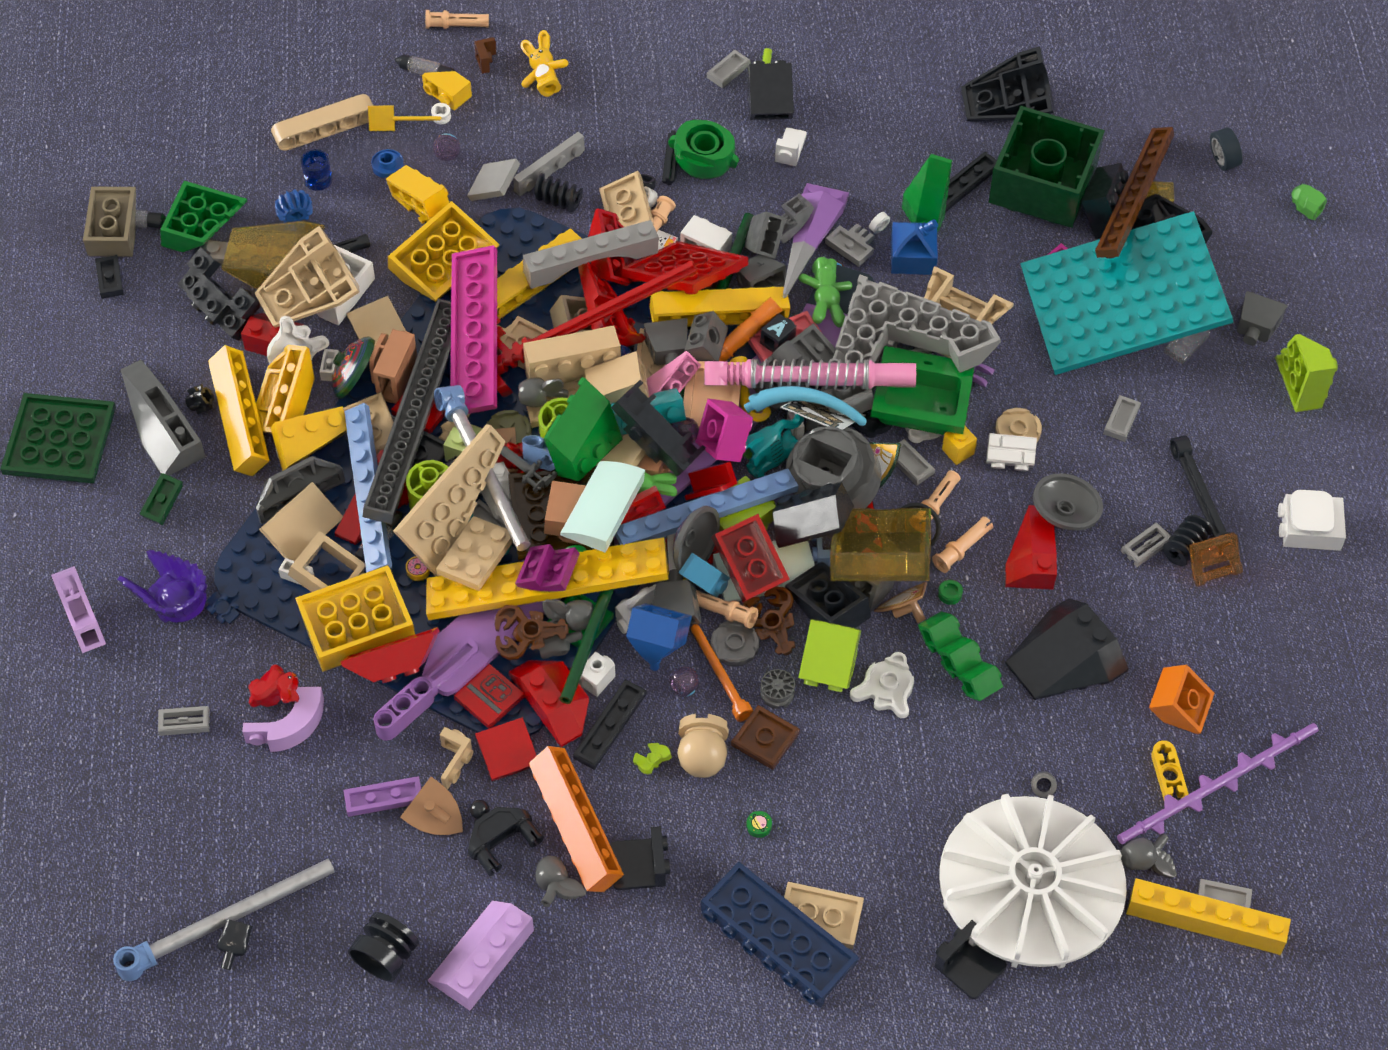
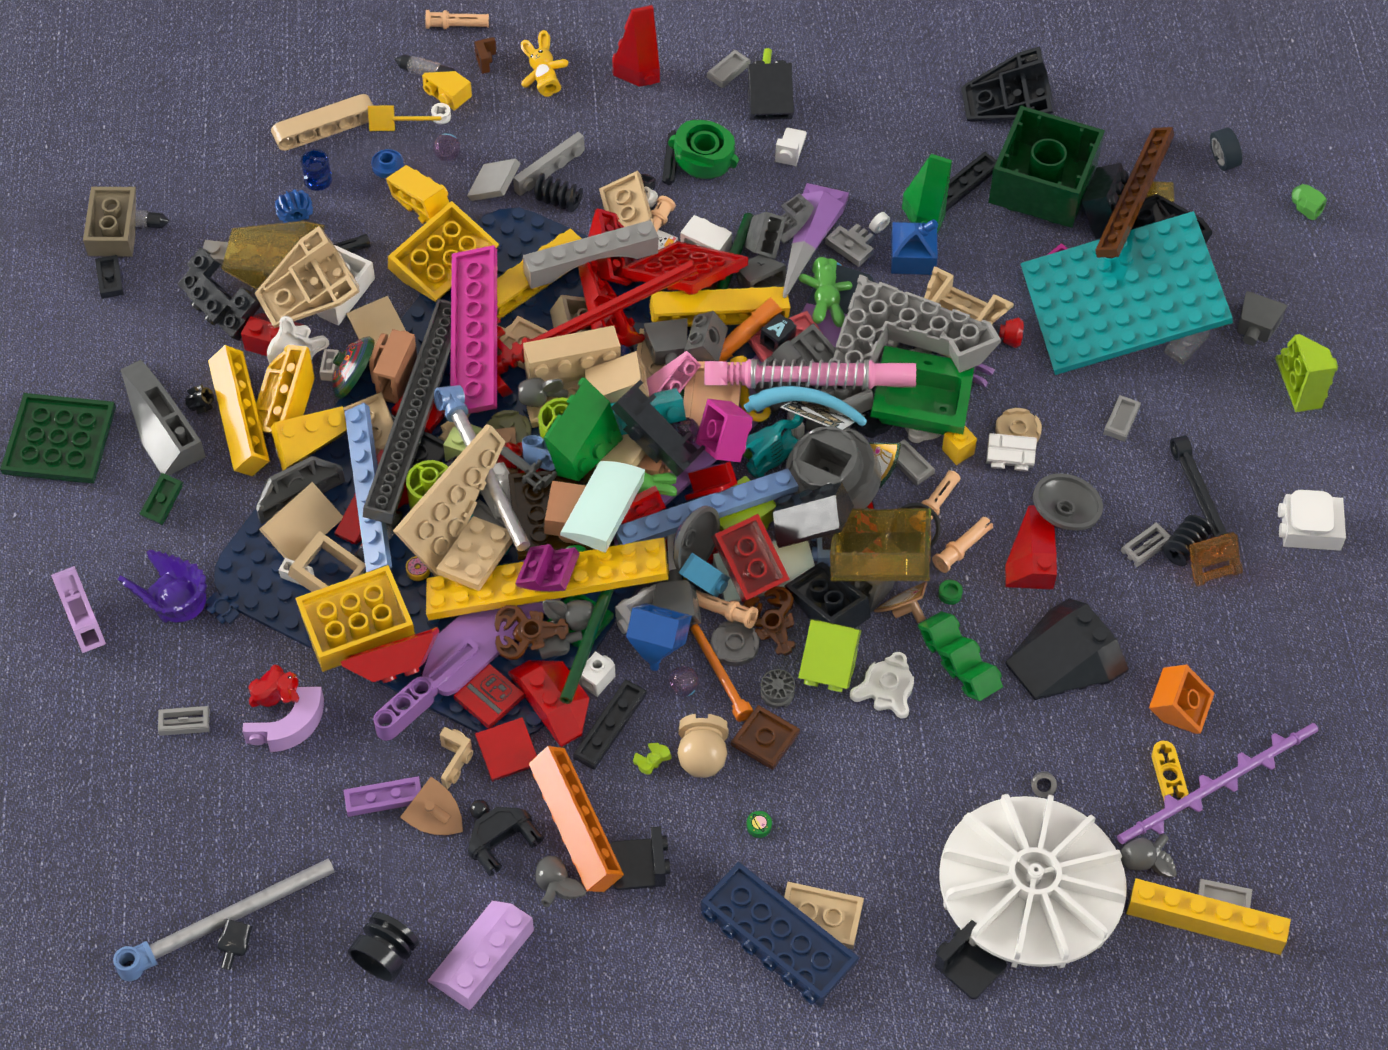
green wedge [160,181,247,252] -> none
none -> red wedge [612,5,660,87]
none -> red cone [999,317,1024,348]

